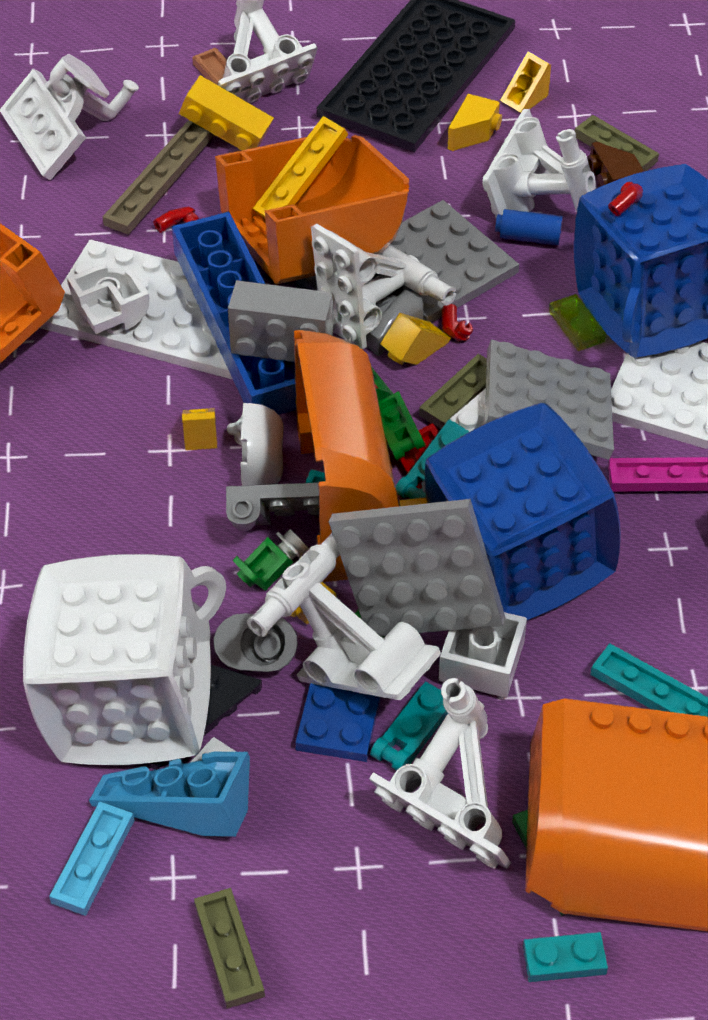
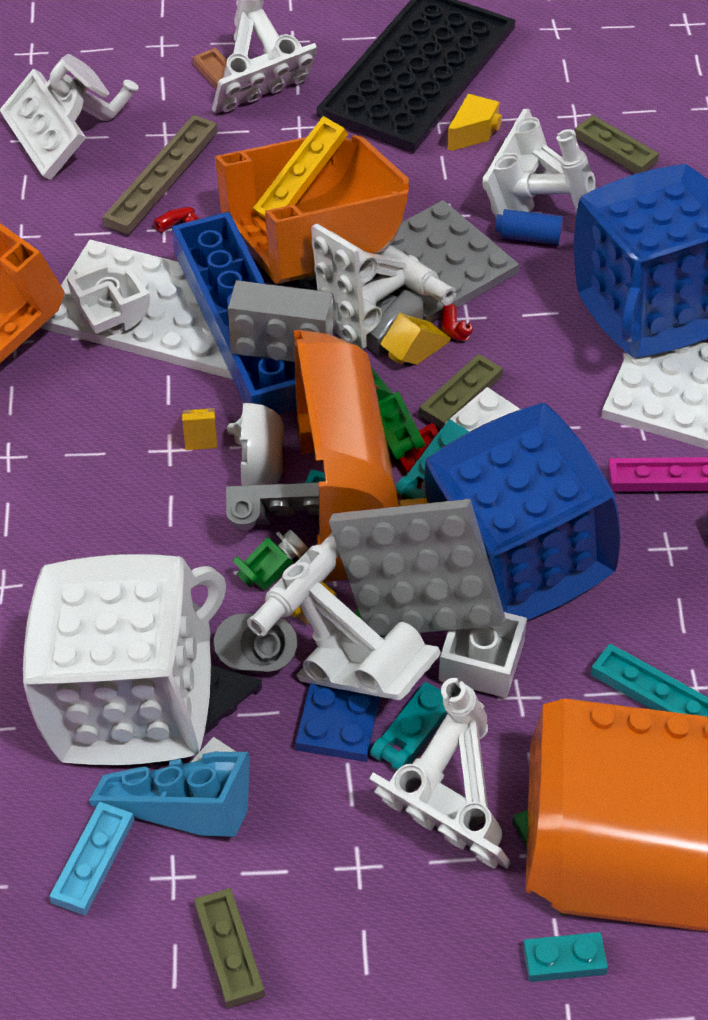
yellow brick [179,75,274,150] -> none
light grey plate [484,340,614,460] -> none
yellow slope [500,52,551,113] -> none
clear neon green plate [549,294,606,351] -> none
reddish brown slope [587,142,645,187] -> none
red arm [608,182,643,216] -> none

